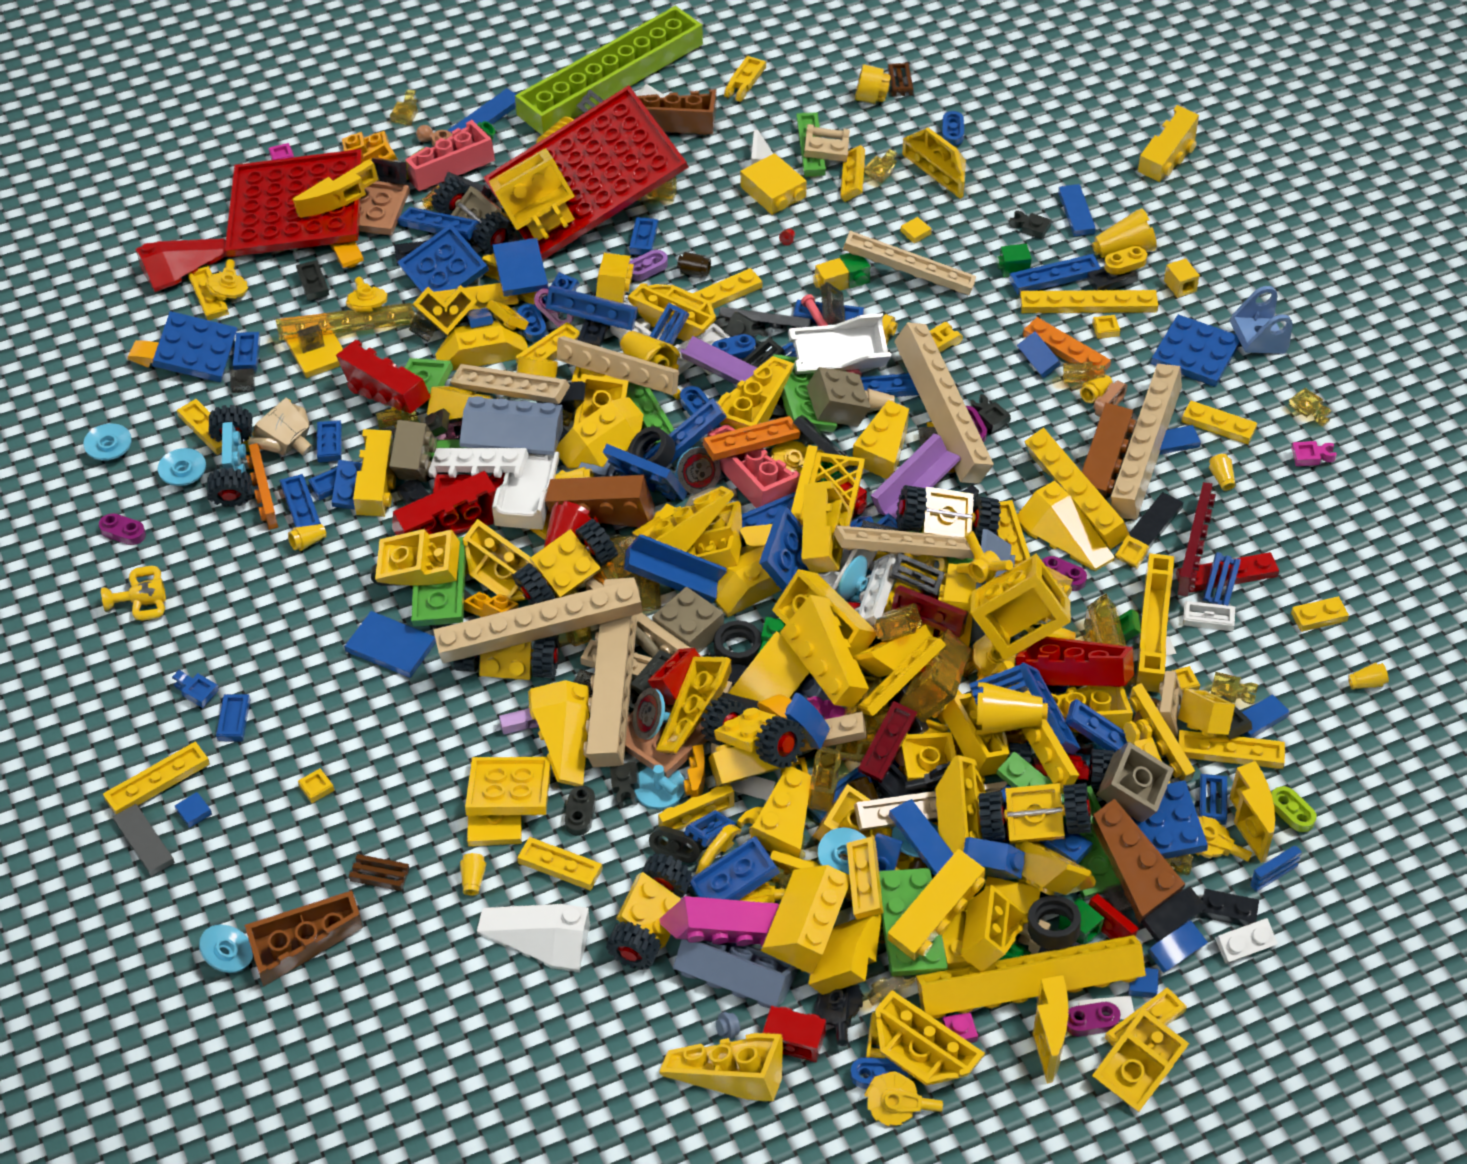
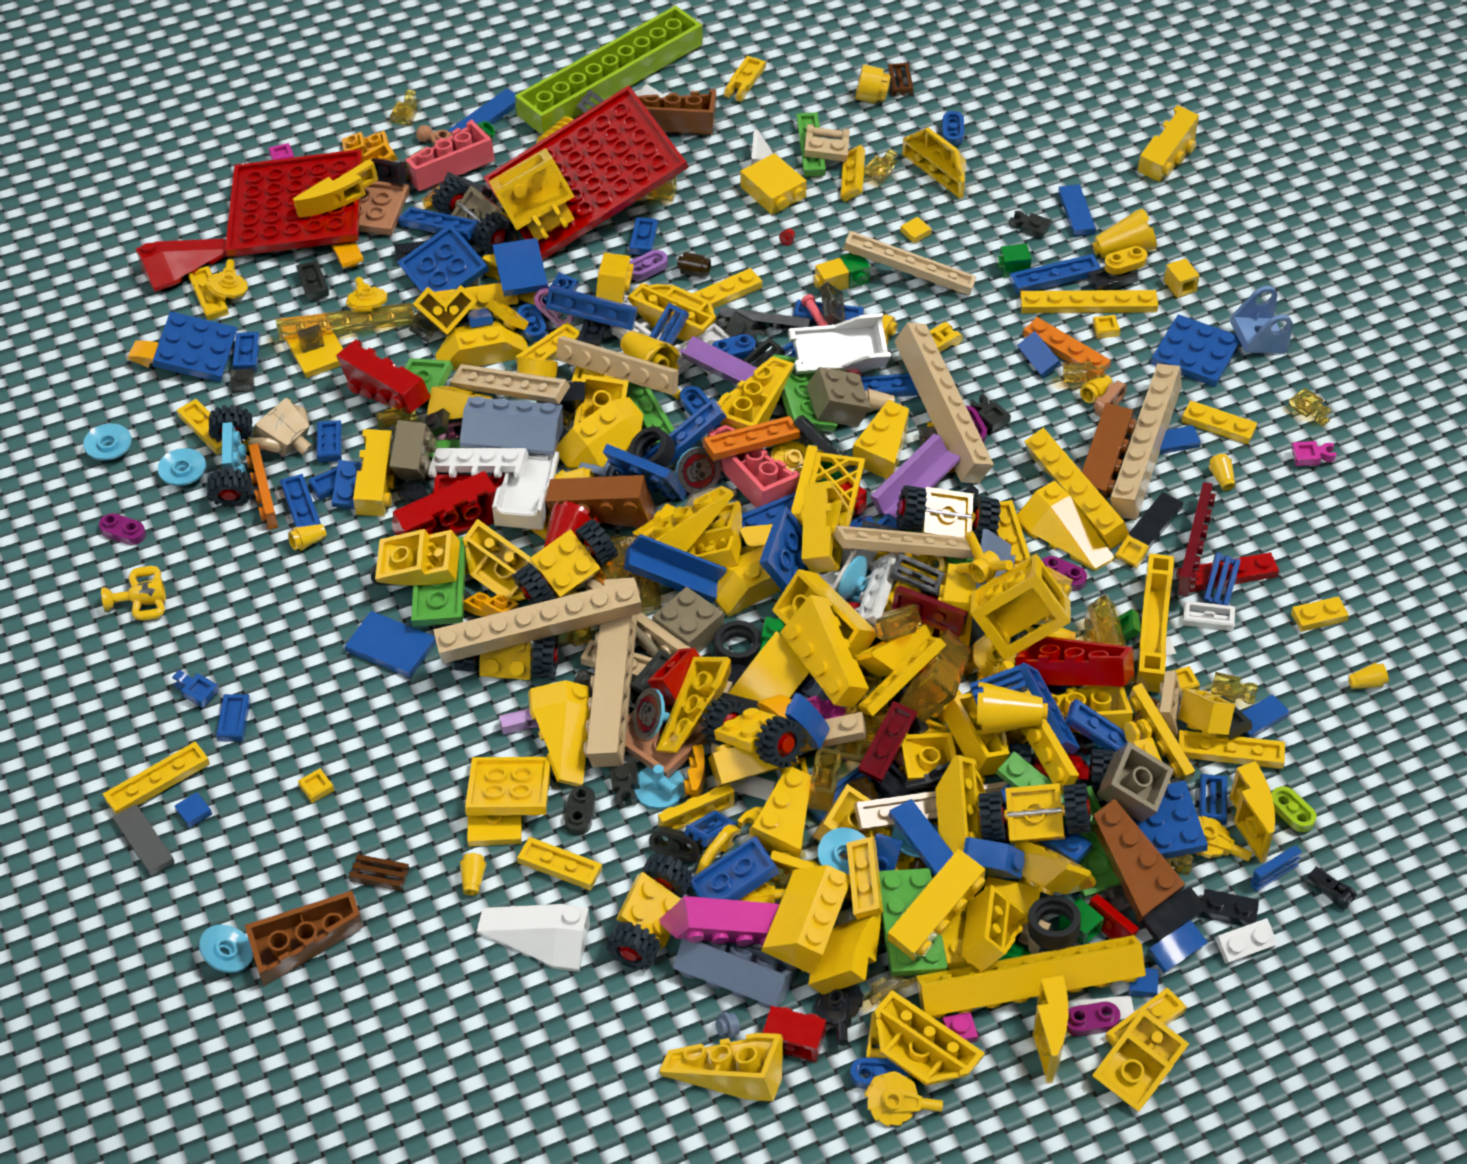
none -> black bar [1306,866,1357,910]

